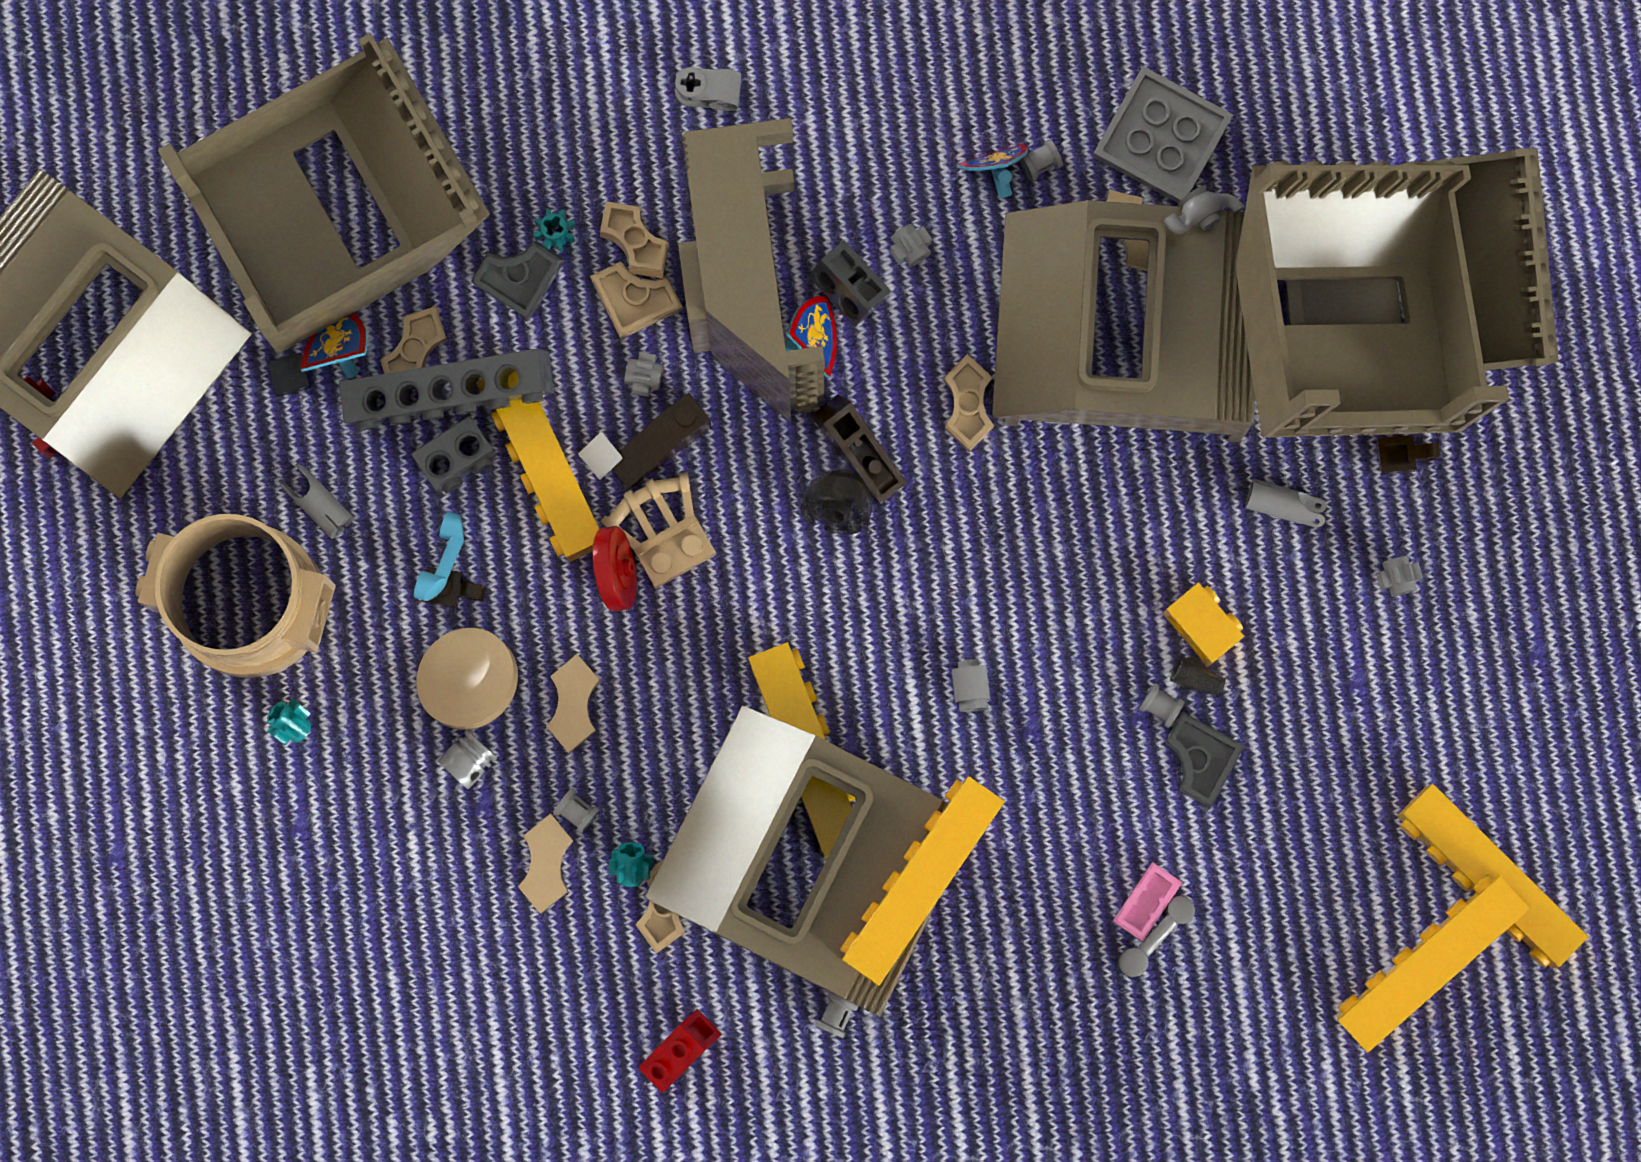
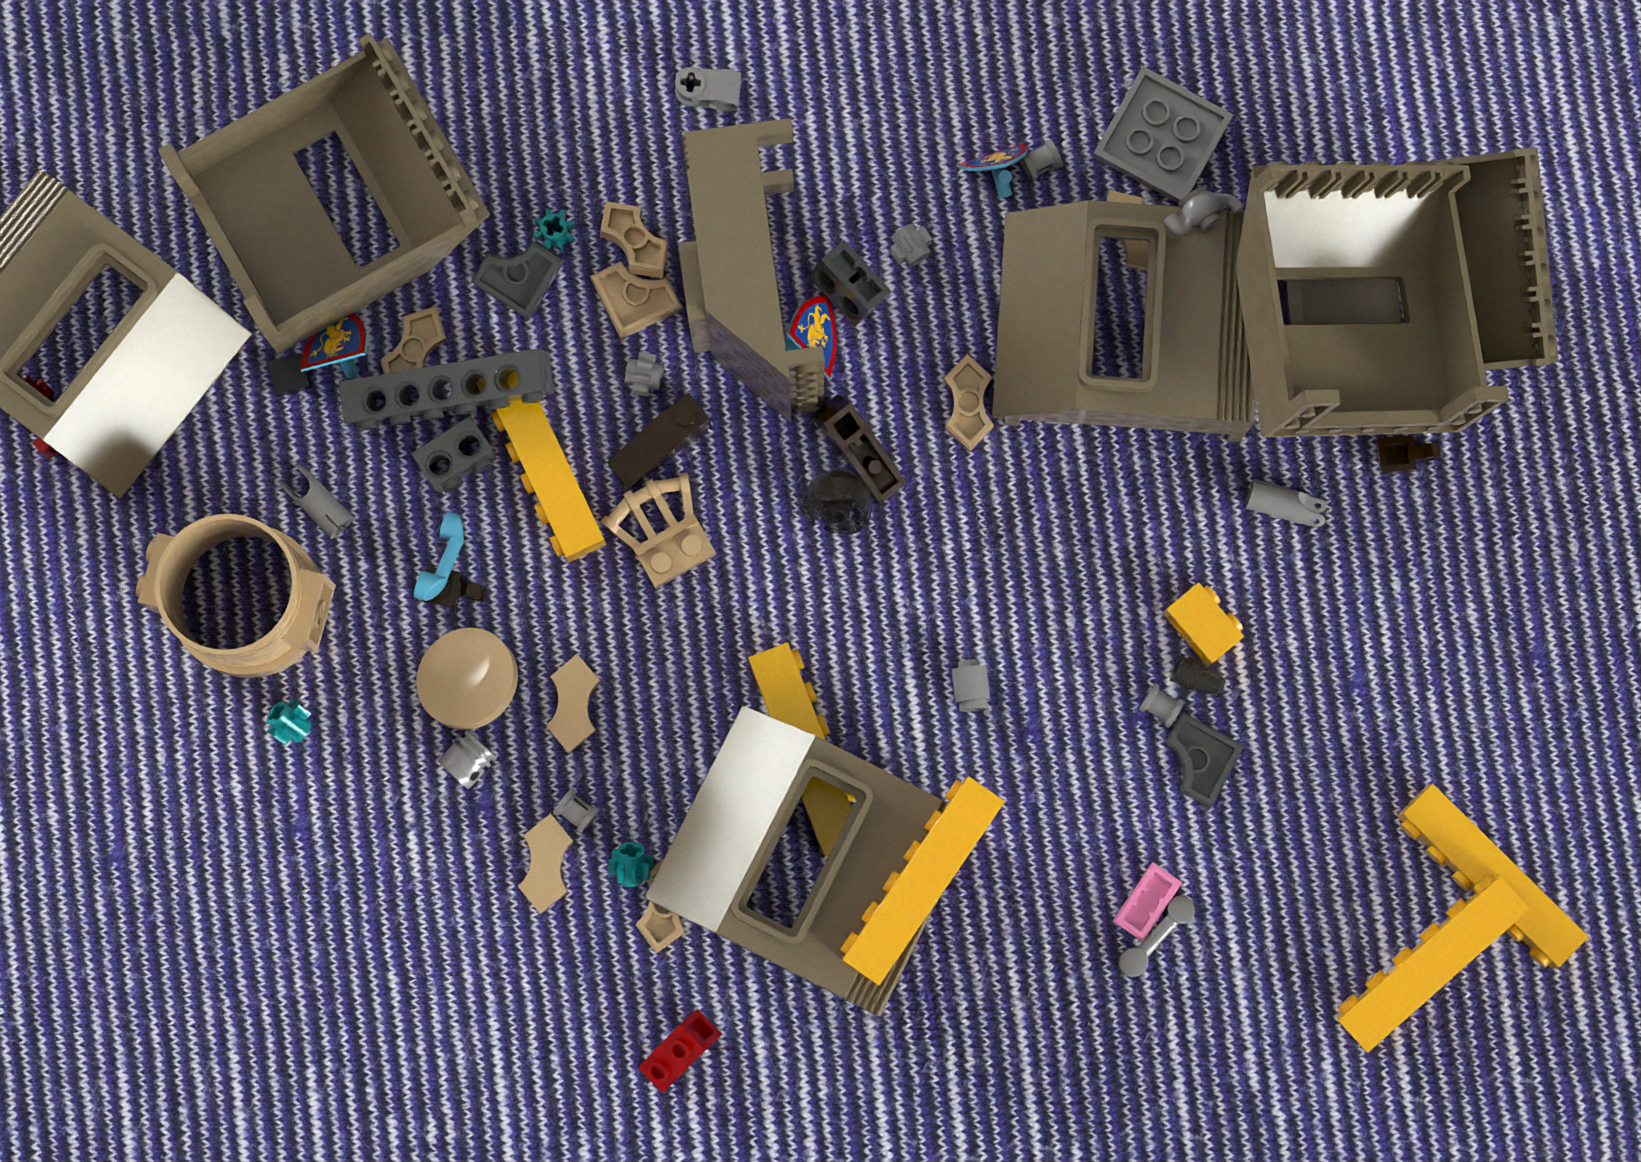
white sticker [578,432,623,480] -> none
red wheel [593,526,637,612] -> none
light grey bush [815,992,858,1039] -> none
light grey gear [1376,556,1423,597] -> none

